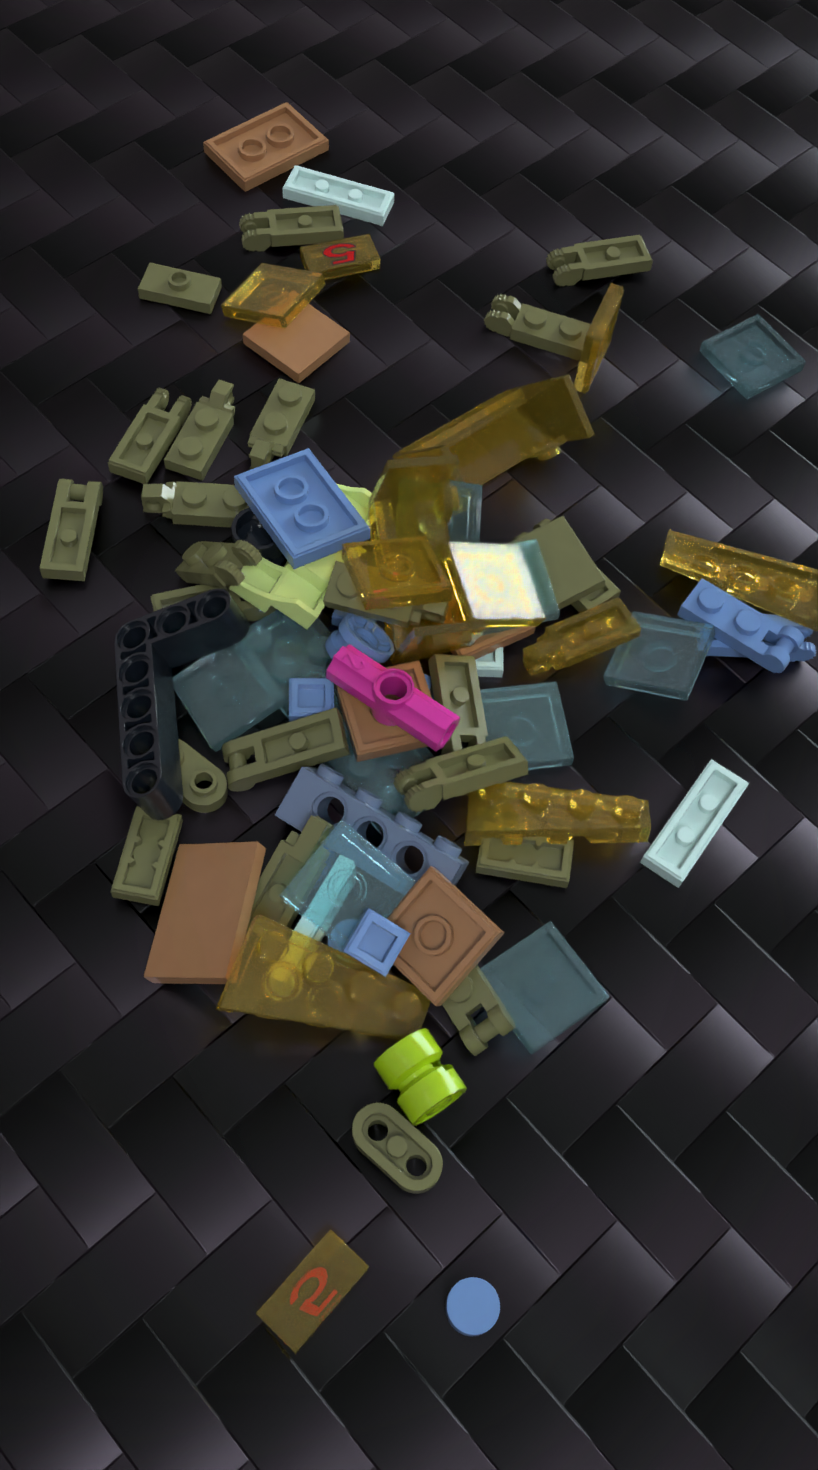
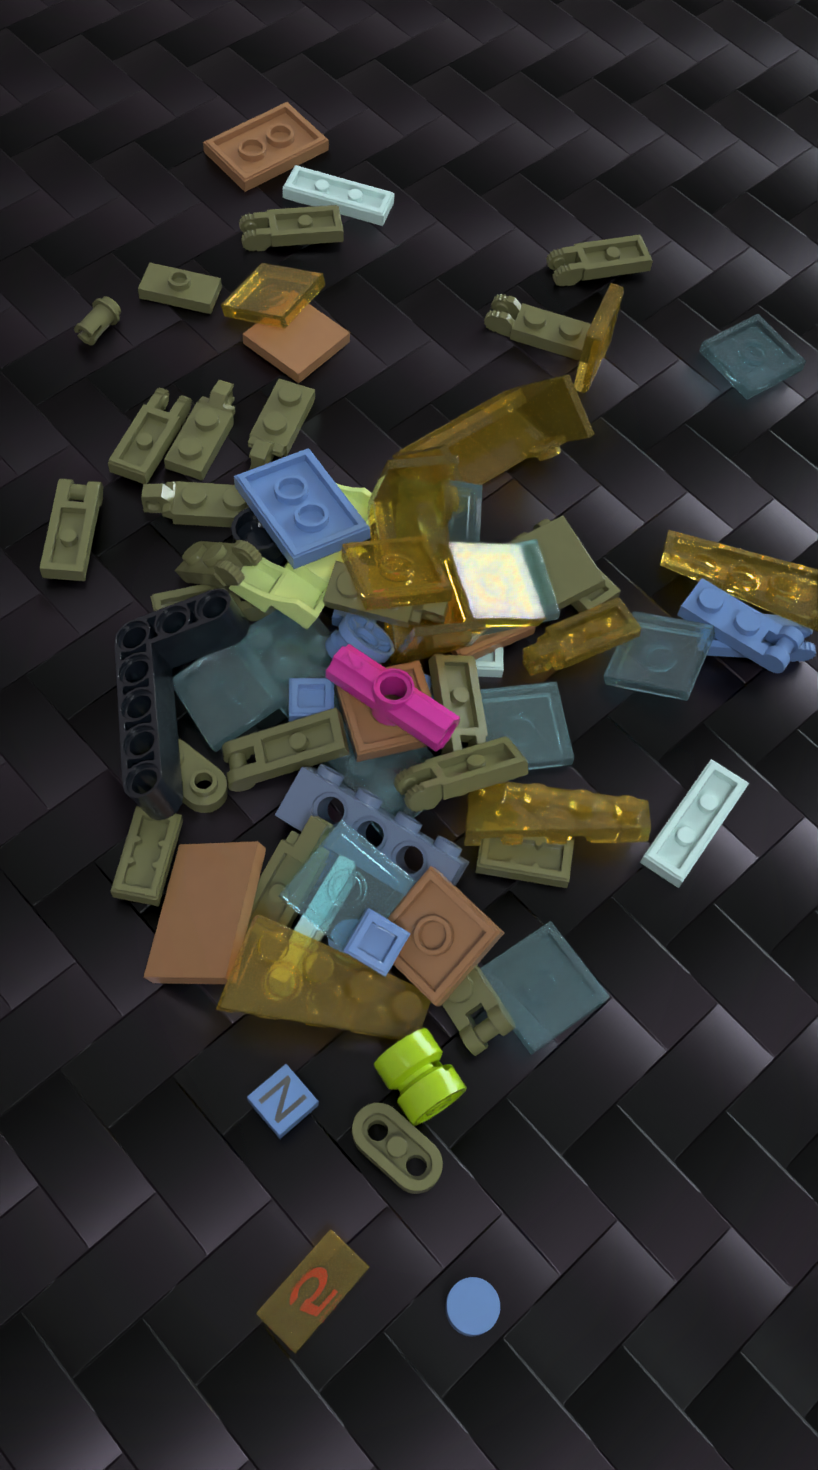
clear yellow tile [300,234,380,283] -> none
none -> olive pin [74,296,121,345]
none -> medium blue tile [247,1064,319,1139]

